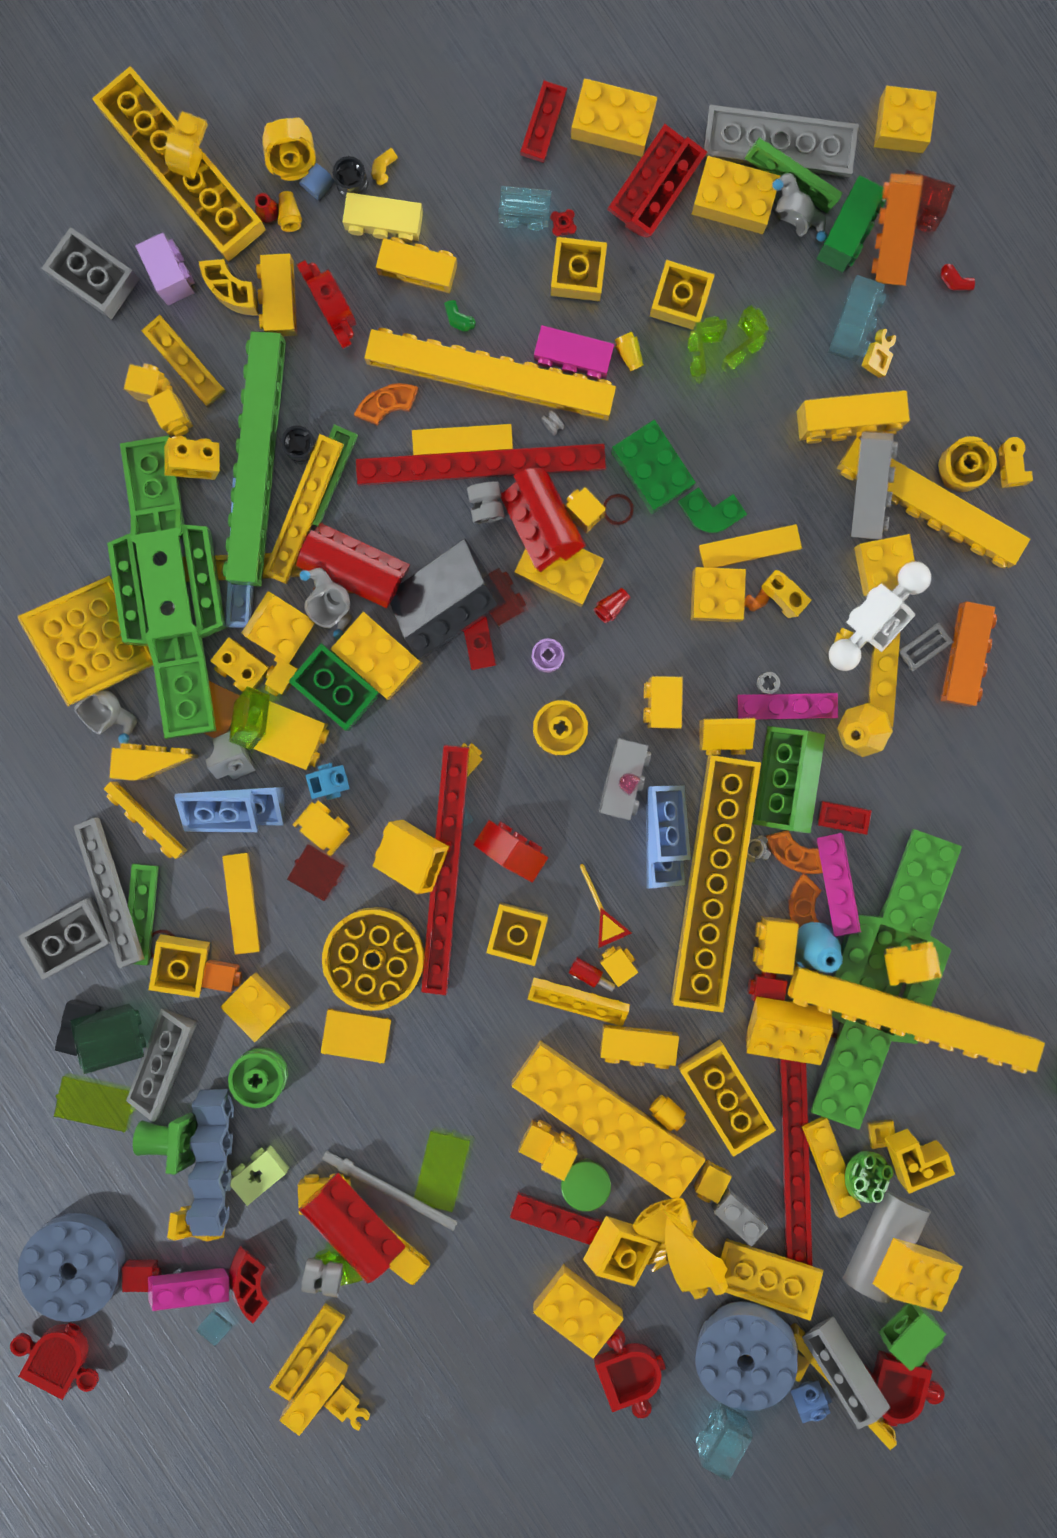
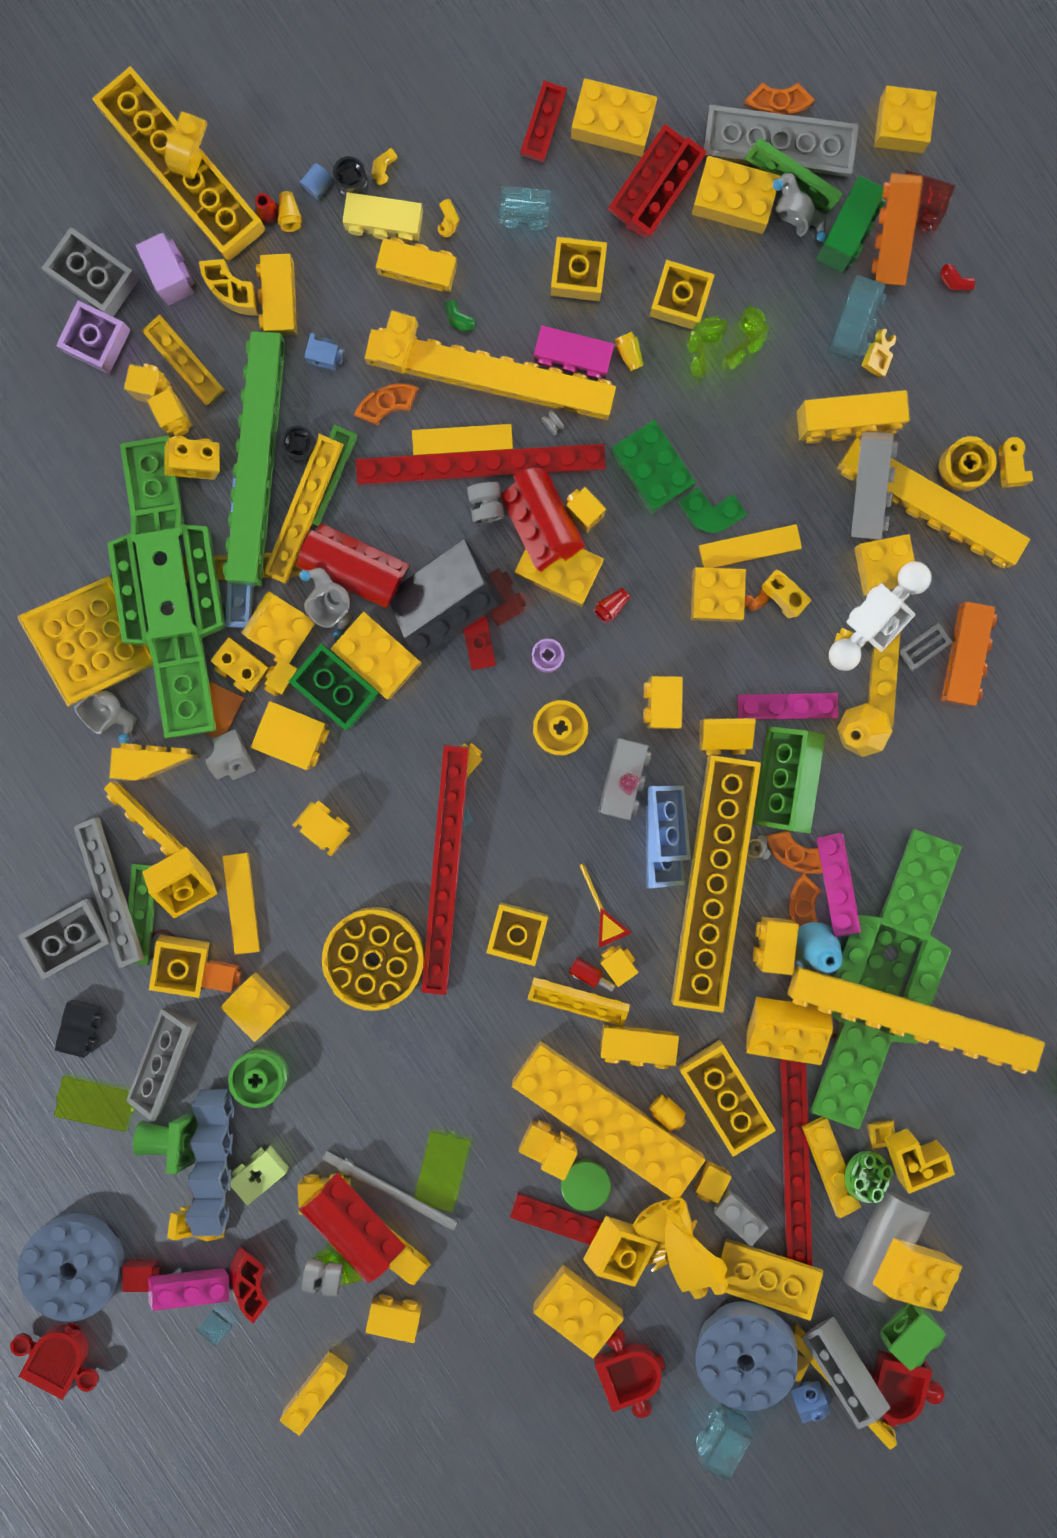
clear green brick [70,1004,146,1074] -> none
light blue slope [174,787,285,832] -> none
clear neon green brick [229,686,270,750] -> none
yellow brick [262,117,316,181] -> none
yellow tile [269,1303,345,1402] -> none
clear red piece [287,844,345,901] -> none
red piece [296,260,357,349] -> none
dark azure brick [305,763,350,800] -> none
yellow piece [321,1009,392,1064] -> none
yellow plate [324,1384,370,1431] -> none
yellow brick [373,820,449,894] -> none
red brick [473,820,549,883] -> none
red plate [550,209,577,236] -> none
clear red piece [603,494,634,525] -> none
red brick [748,972,788,1002] -> none
light grey bush [757,672,780,694] -> none
red plate [817,801,872,835] -> none
yellow brick [884,942,942,985] -> none
none -> lavender brick [56,300,131,374]
none -> yellow brick [143,847,217,918]
none -> medium blue brick [304,333,345,371]
none -> yellow brick [365,1294,422,1343]
none -> yellow brick [377,311,418,374]
none -> yellow arm [438,199,460,237]
none -> orange tile [744,82,815,116]

